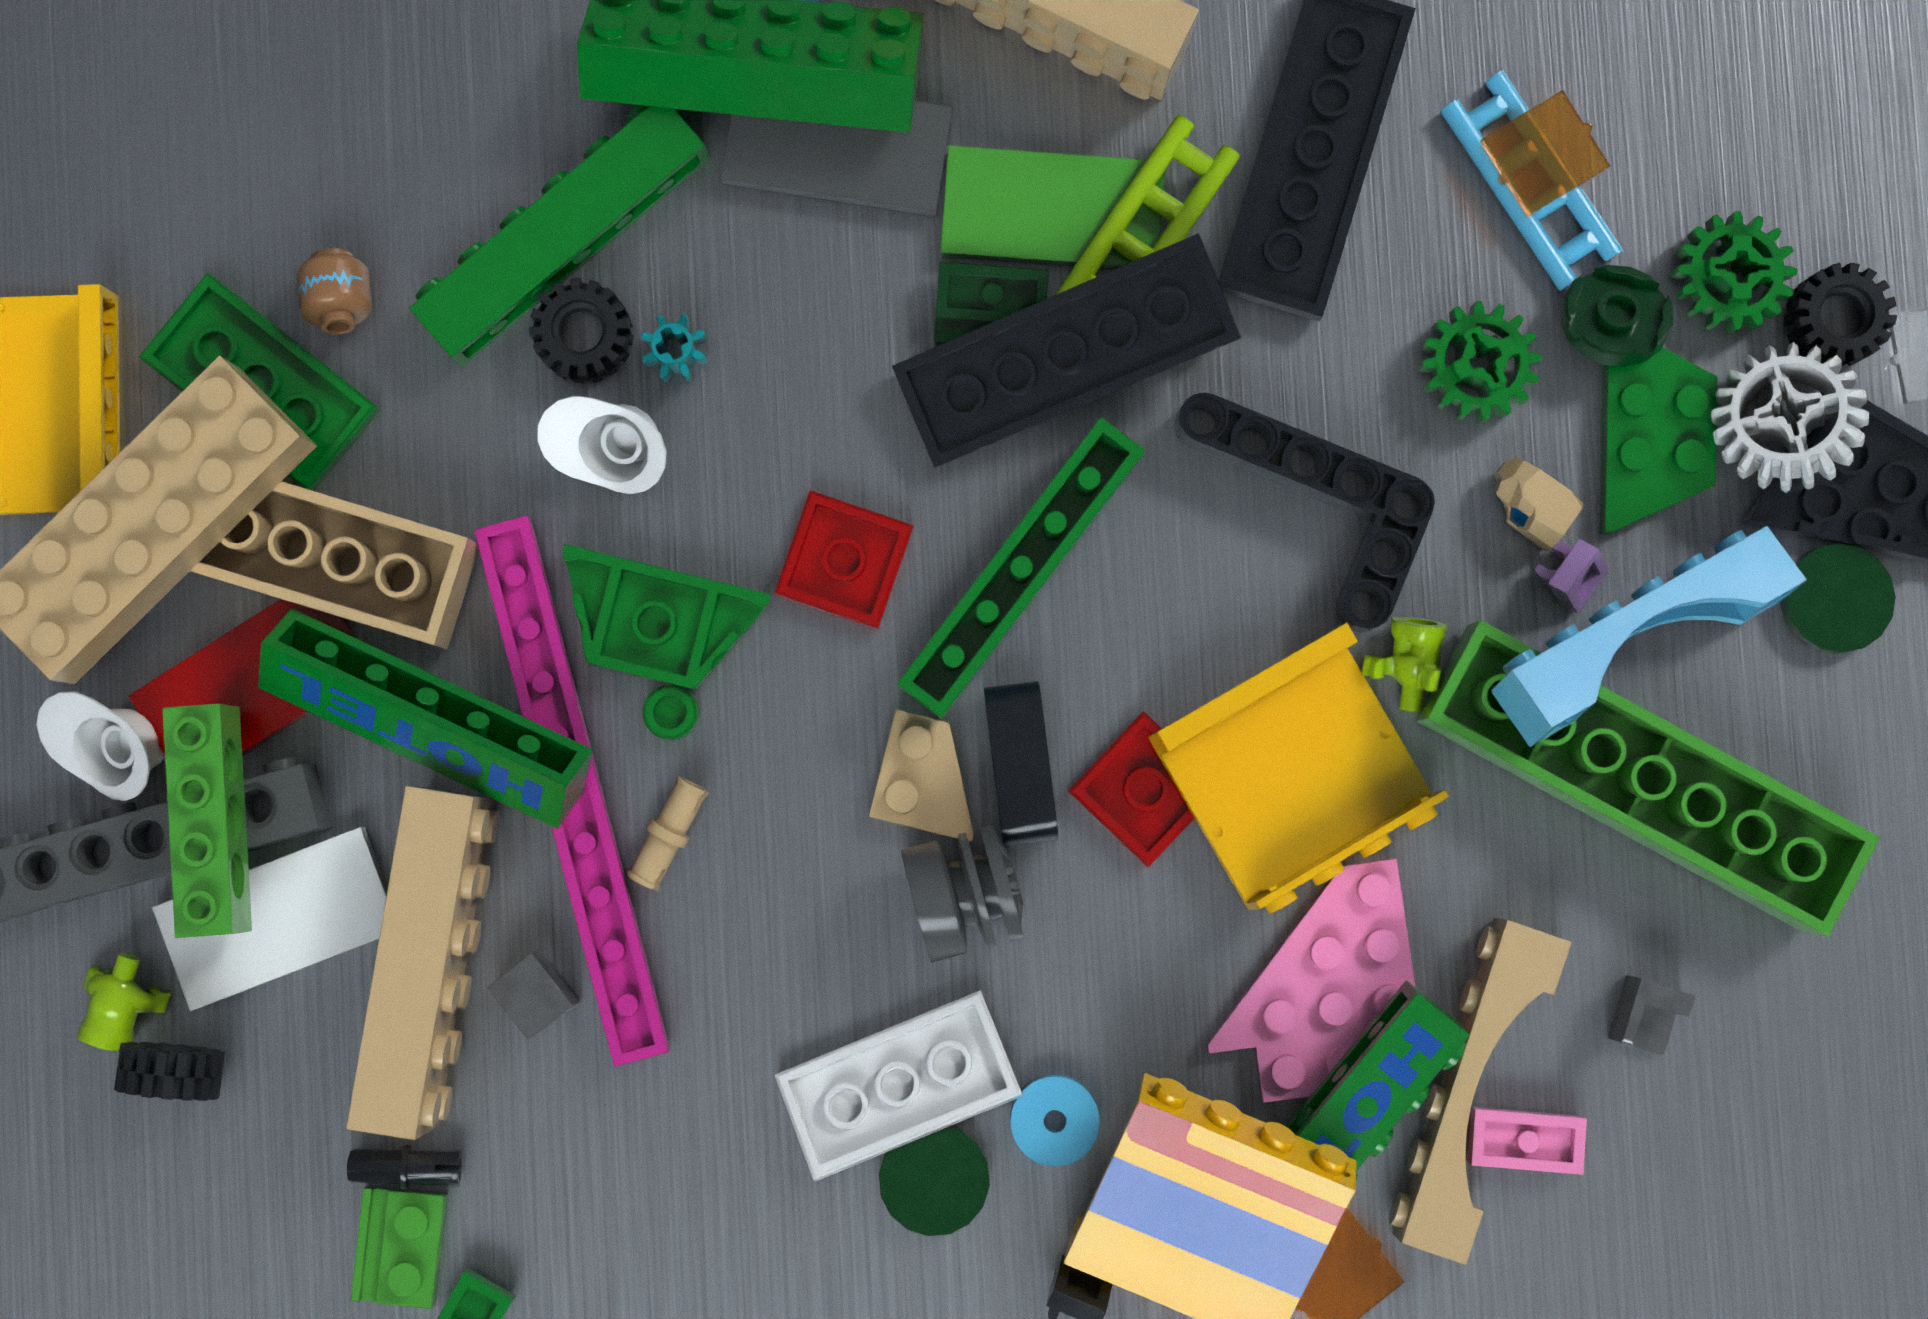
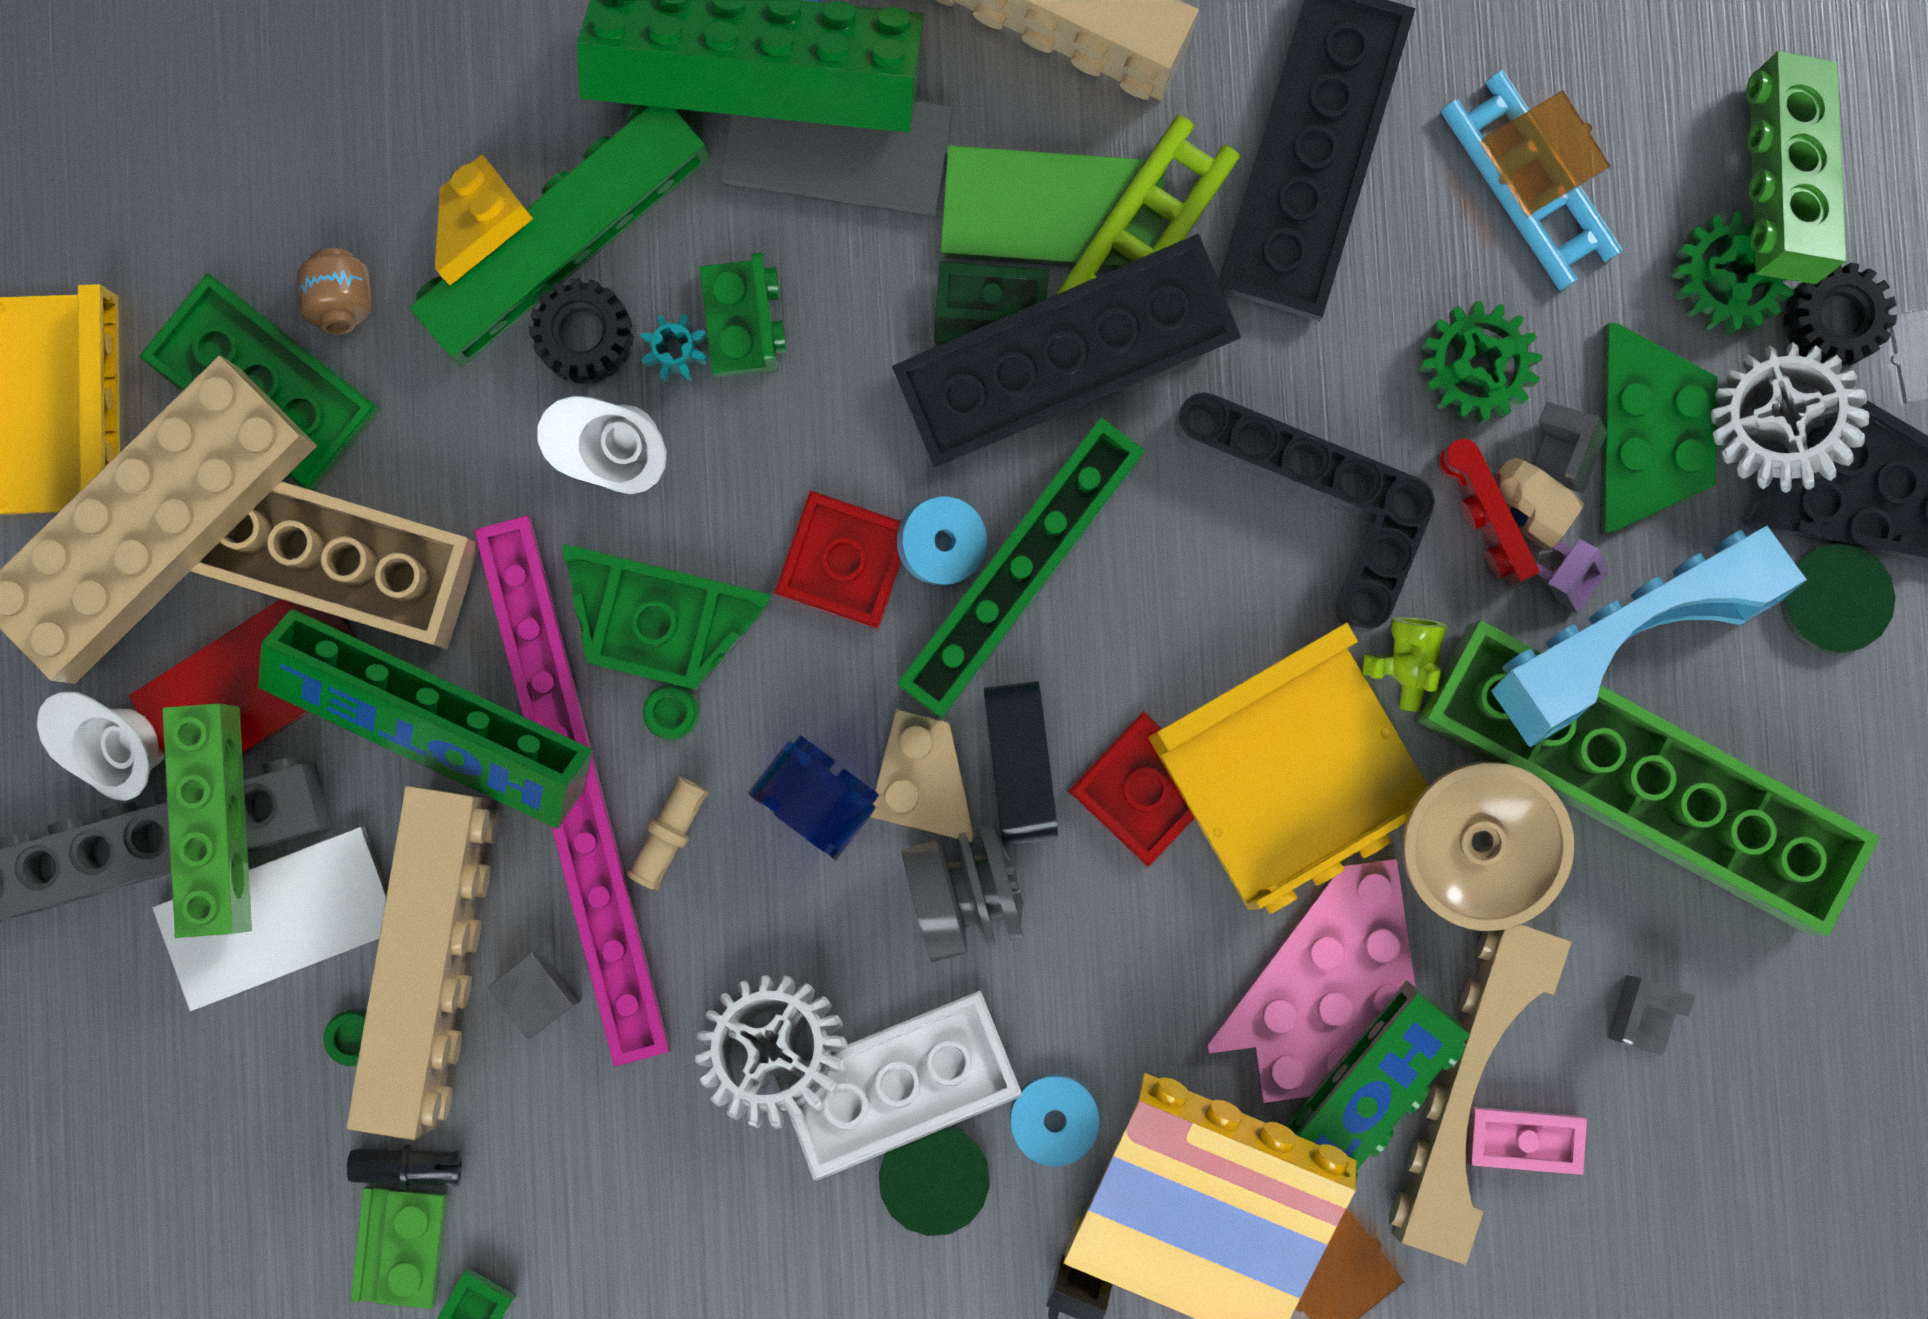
lime piece [76,952,171,1051] -> none
black tyre [114,1042,225,1101] -> none
dark green tile [1561,265,1673,367] -> none
none -> green tile [323,1009,367,1066]
none -> yellow wing [435,154,533,285]
none -> white gear [695,975,848,1129]
none -> green bracket [699,252,787,378]
none -> clear blue brick [747,735,879,861]
none -> medium azure piece [897,496,987,585]
none -> tan dish [1403,762,1575,931]
none -> red plate [1437,438,1540,587]
none -> flat silver panel [1534,401,1607,493]
none -> bright green brick [1746,51,1846,284]

